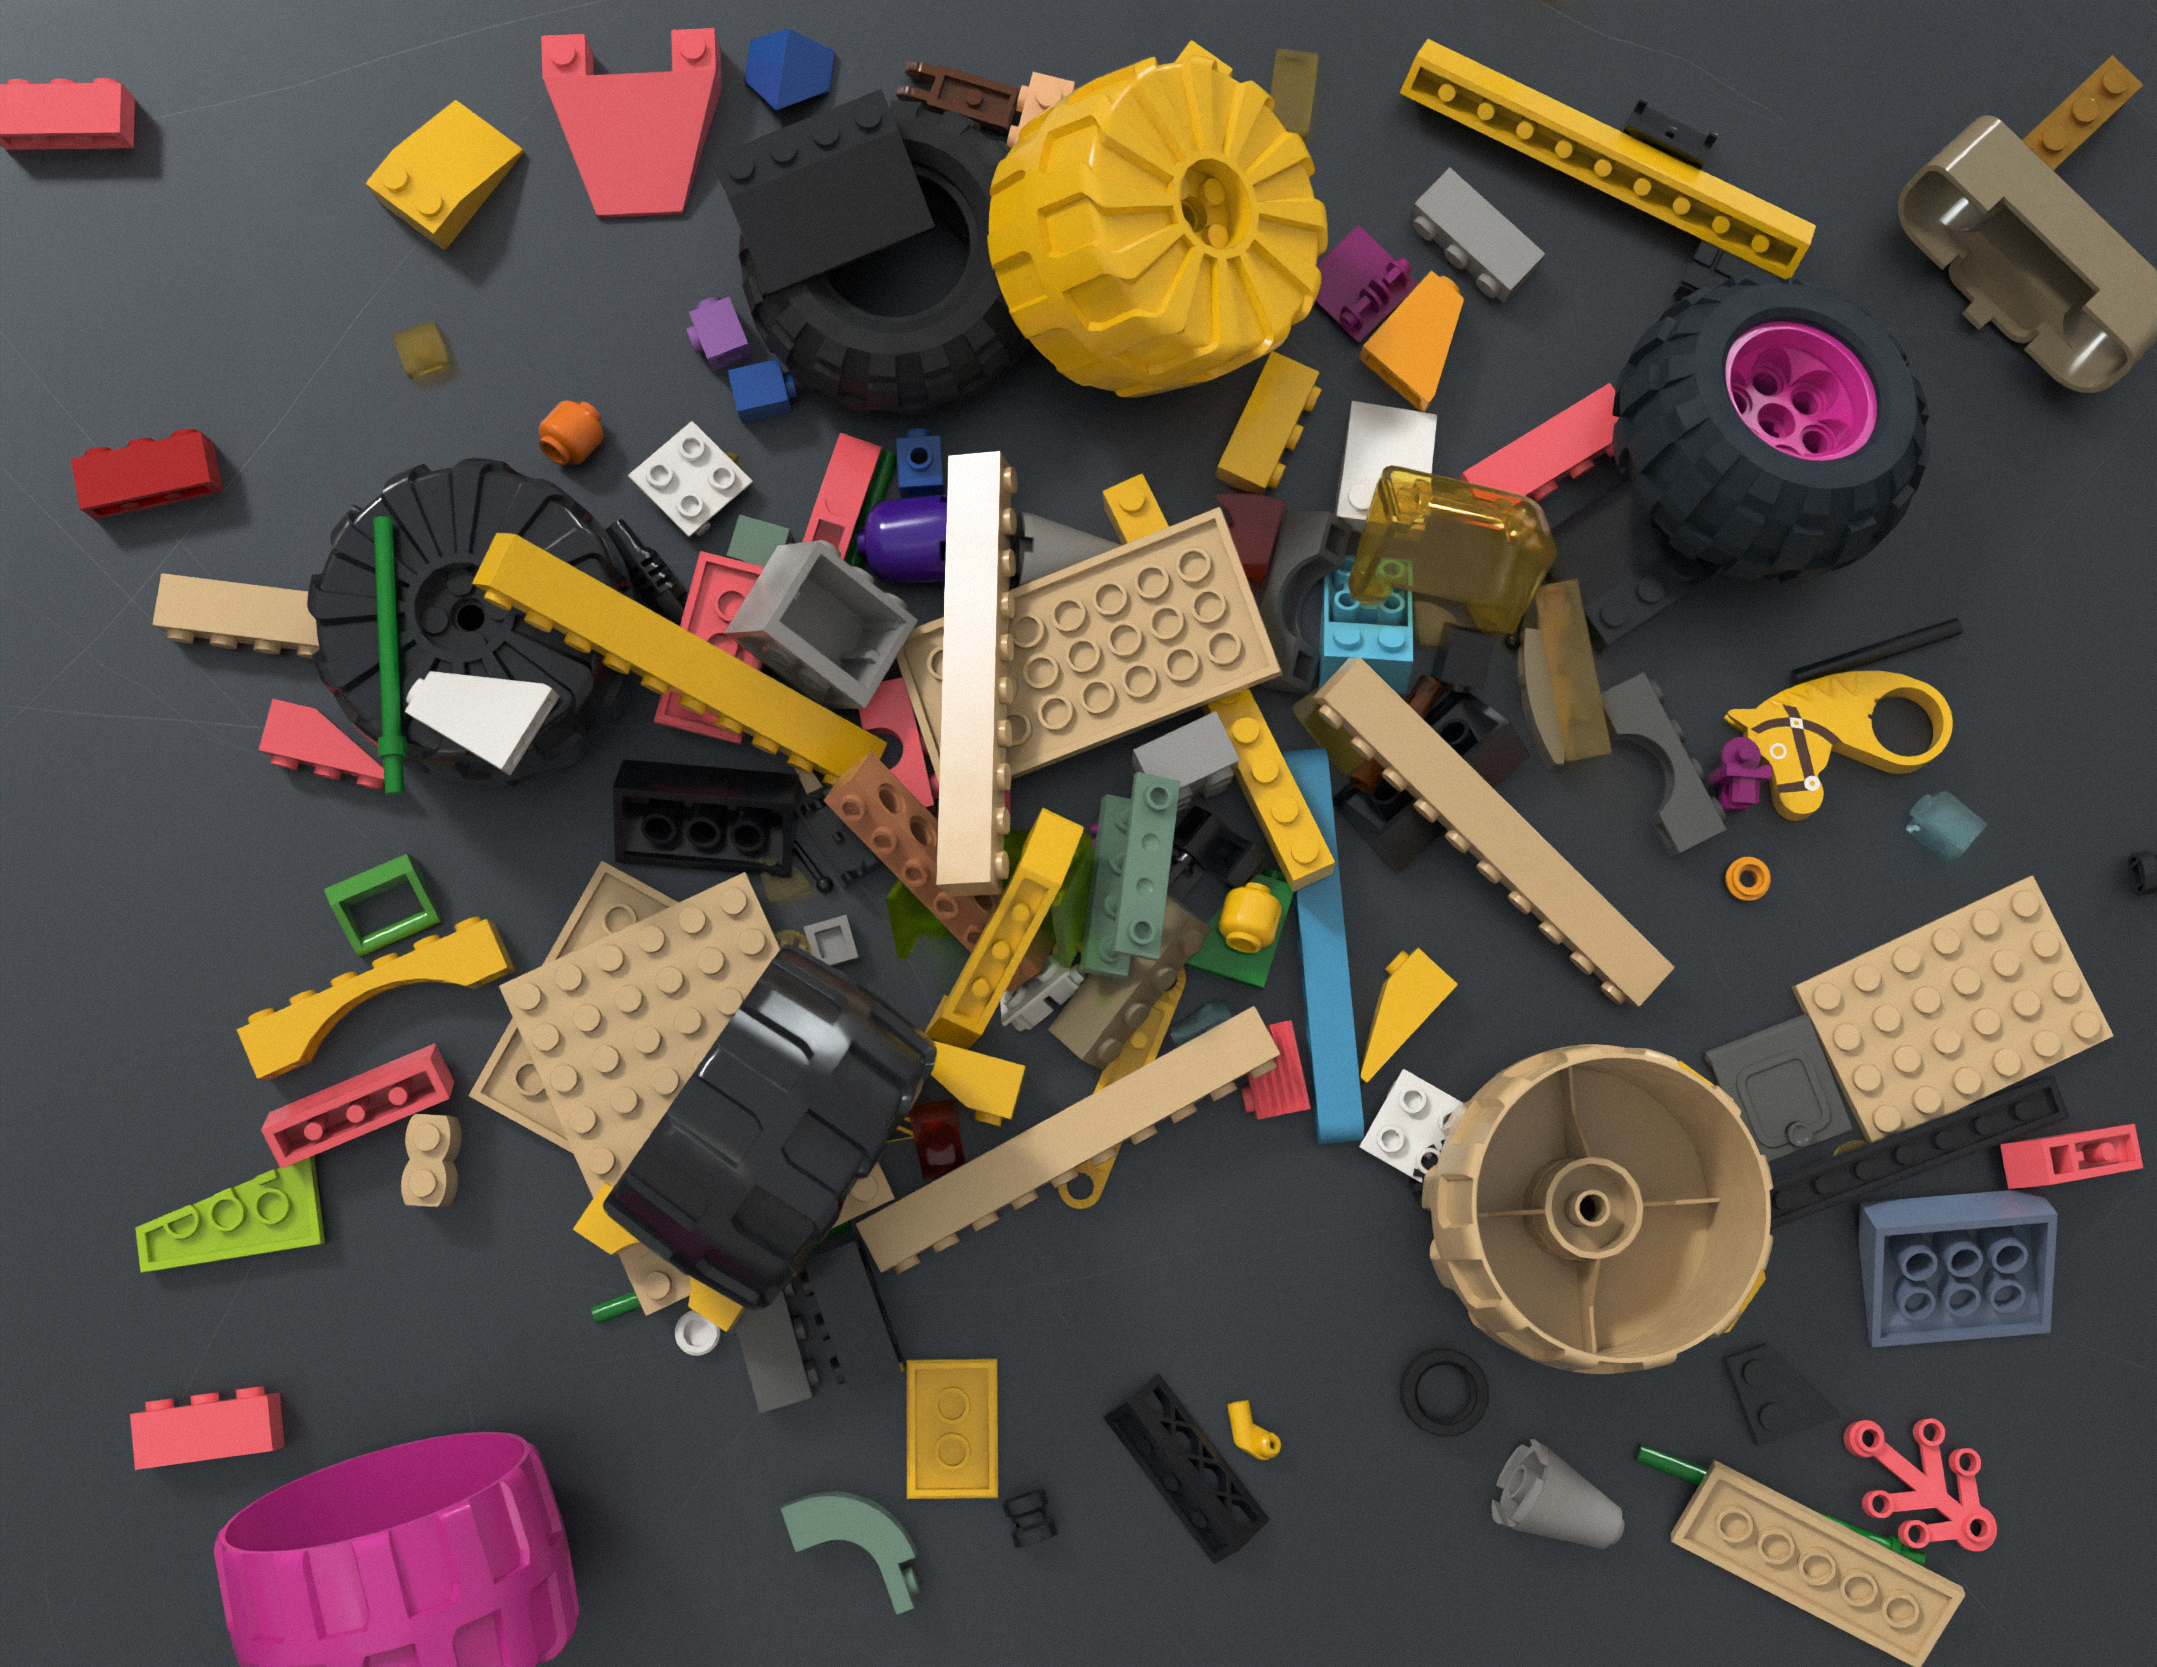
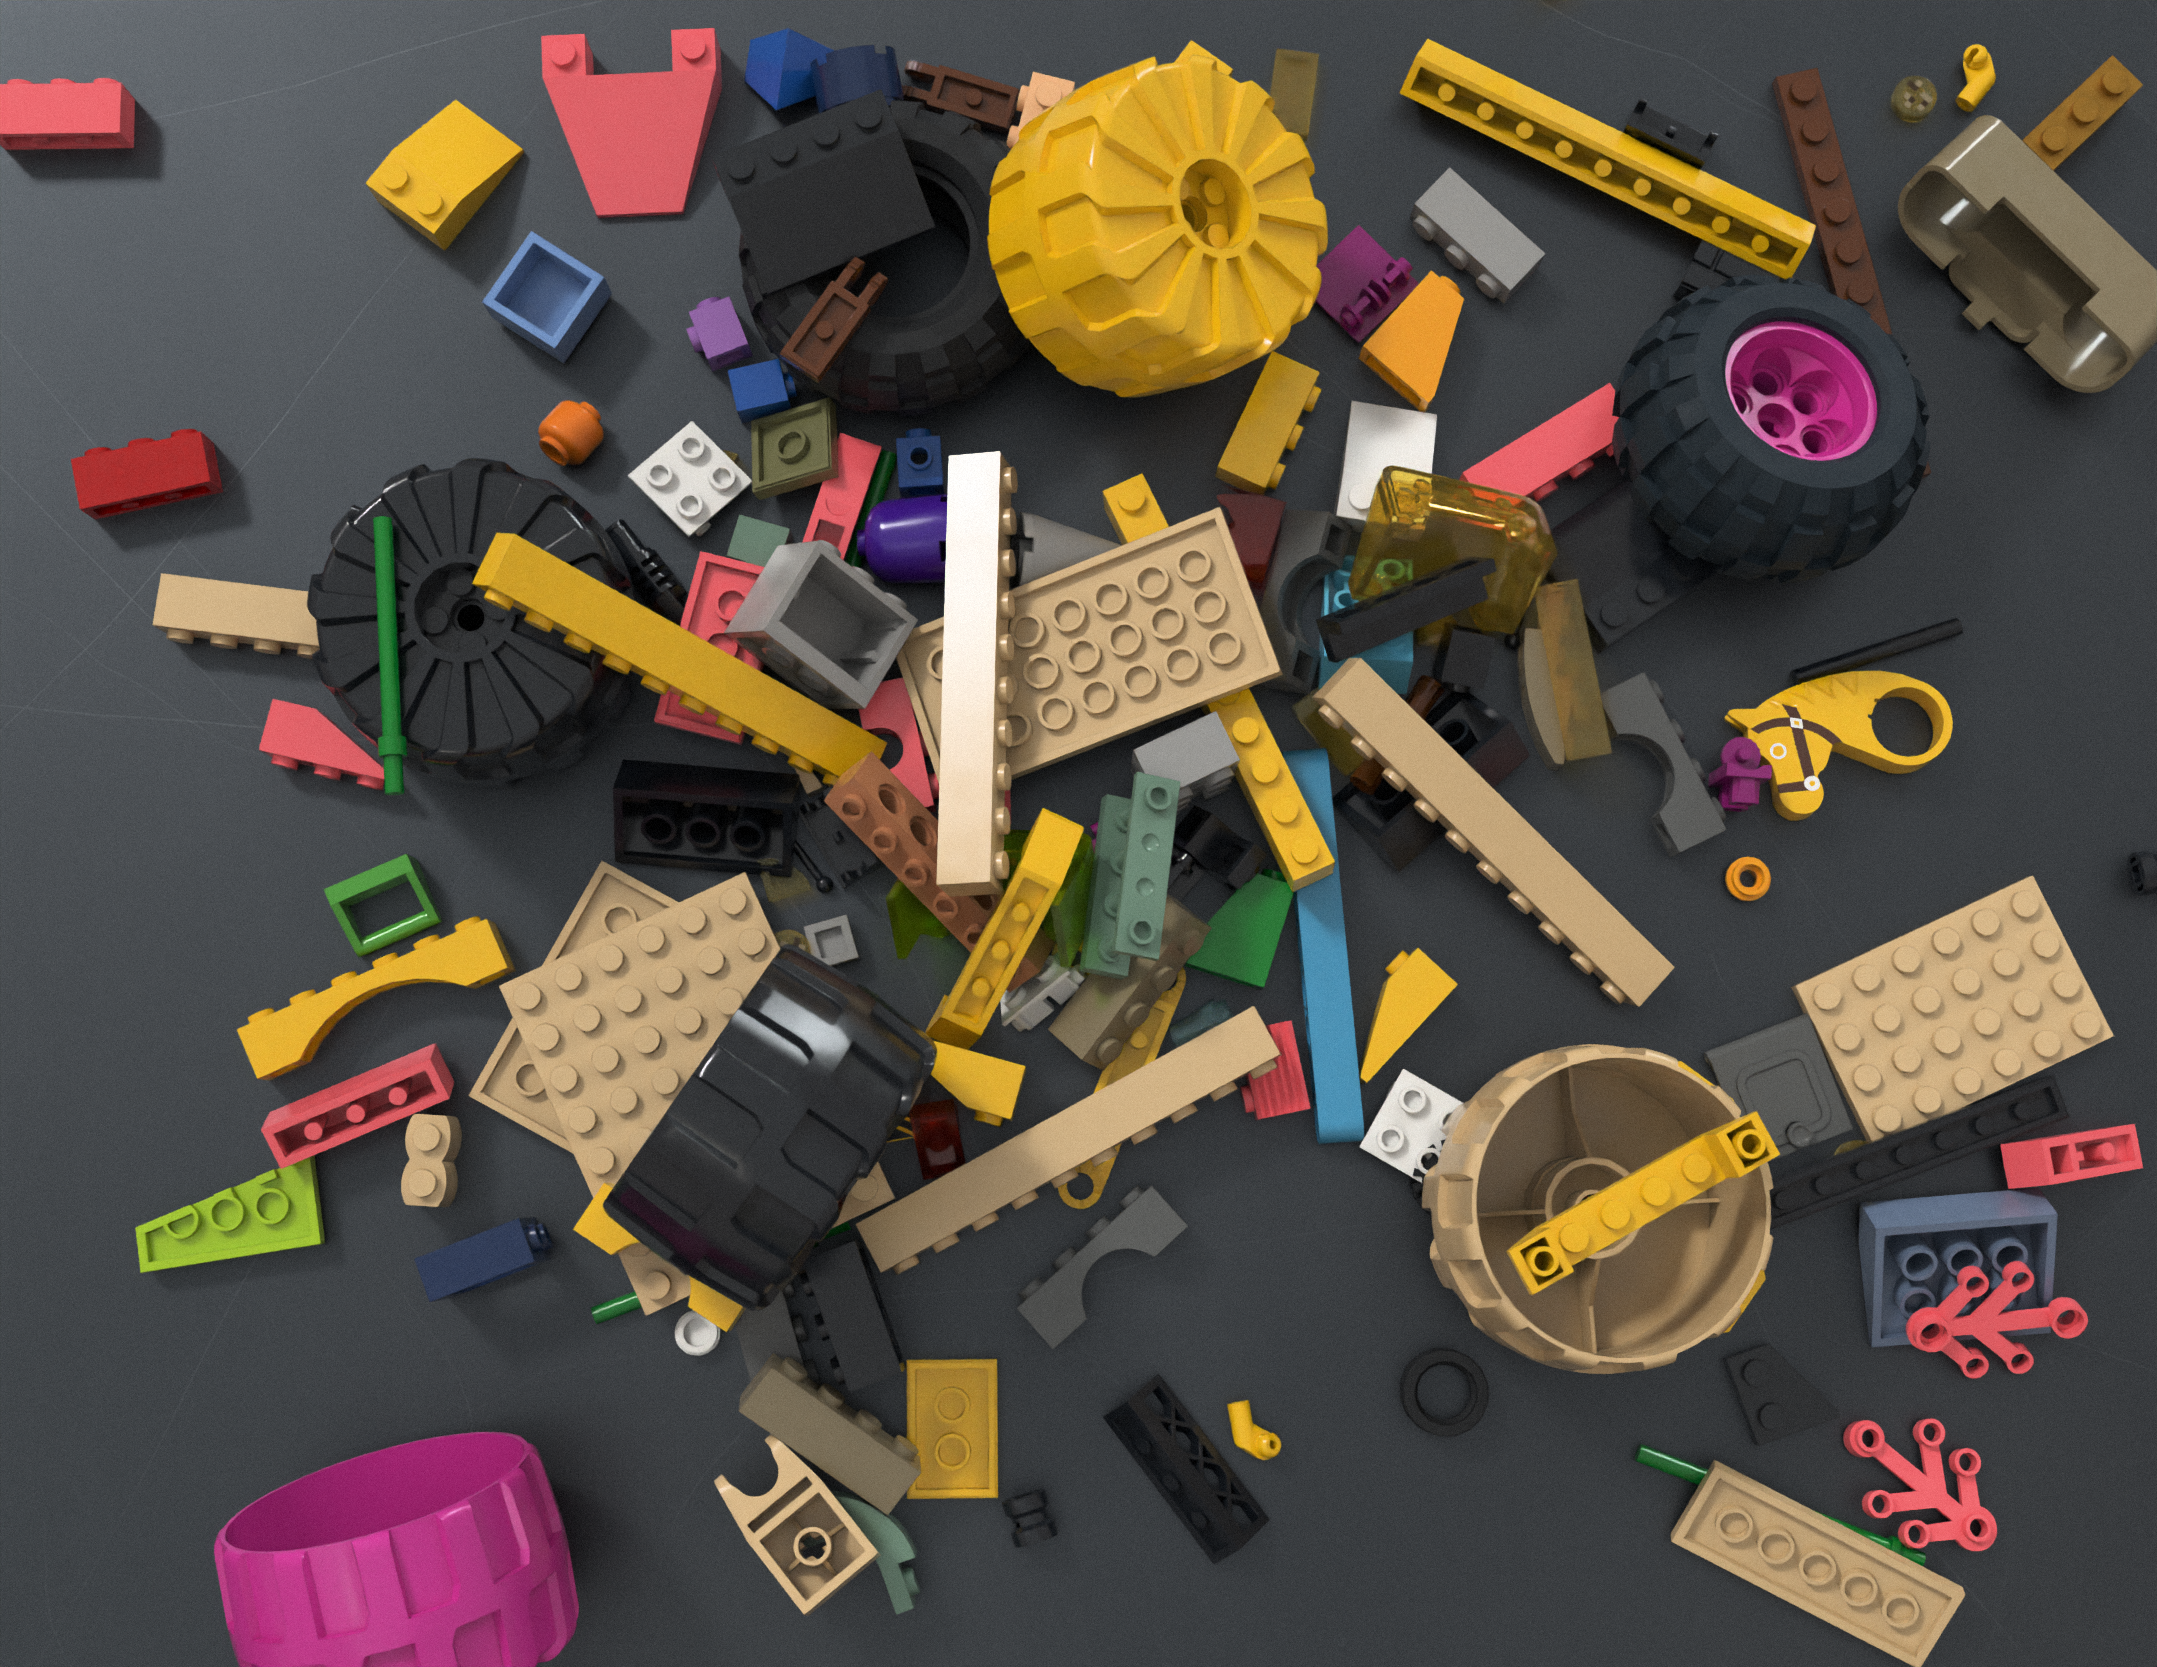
coral brick [130,1386,285,1470] -> none
clear yellow plate [392,320,451,379] -> none
white slope [405,671,560,775] -> none
yellow head [1218,882,1282,953] -> none
light grey cone [1491,1439,1625,1549] -> none
clear light blue brick [1905,790,1988,863] -> none
none -> dark blue window [414,1217,553,1302]
none -> medium blue piece [482,231,612,363]
none -> tan brick [714,1434,881,1616]
none -> dark tan brick [738,1353,921,1515]
none -> olive tile [751,397,839,500]
none -> reddish brown hinge [780,257,888,384]
none -> dark blue brick [810,45,904,114]
none -> dark grey arch [1017,1185,1188,1349]
none -> black fence [1316,556,1497,663]
none -> yellow slope [1506,1111,1780,1295]
none -> reddish brown plate [1772,68,1931,478]
none -> clear yellow tile [1891,76,1937,122]
none -> coral plant [1906,1261,2088,1379]
none -> yellow arm [1955,44,1996,112]

